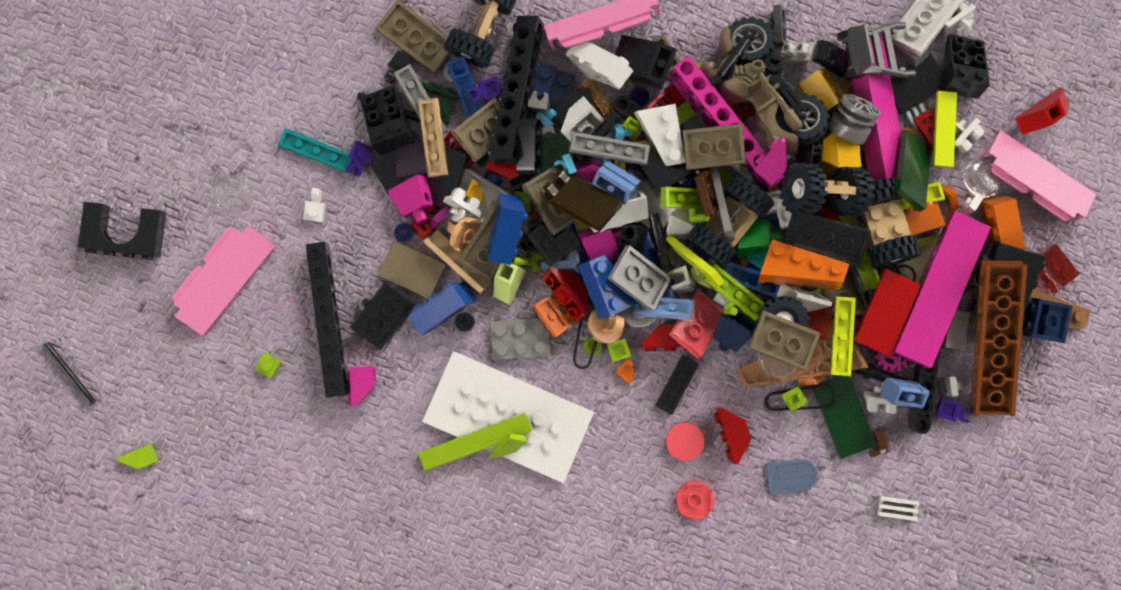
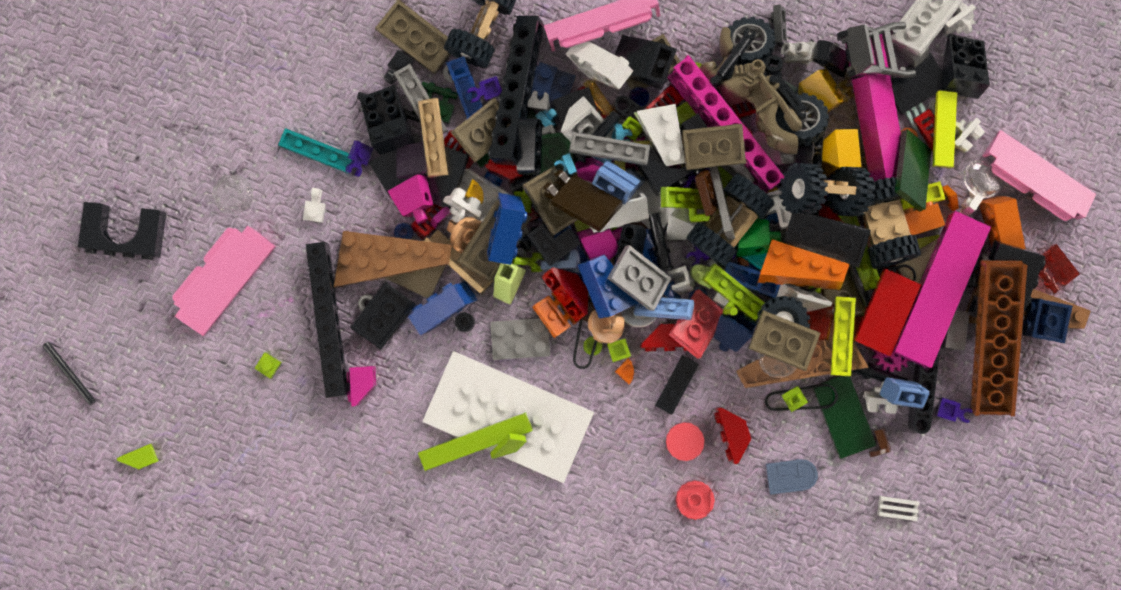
neon yellow tile [665,235,724,287] -> none
dark pink slope [754,137,787,186] -> none
orange tile [798,375,825,386] -> none
light grey wheel [828,94,881,144] -> none
light grey tile [938,376,964,397] -> none
red slope [1015,87,1069,134] -> none
none -> medium nougat wing [334,231,452,288]

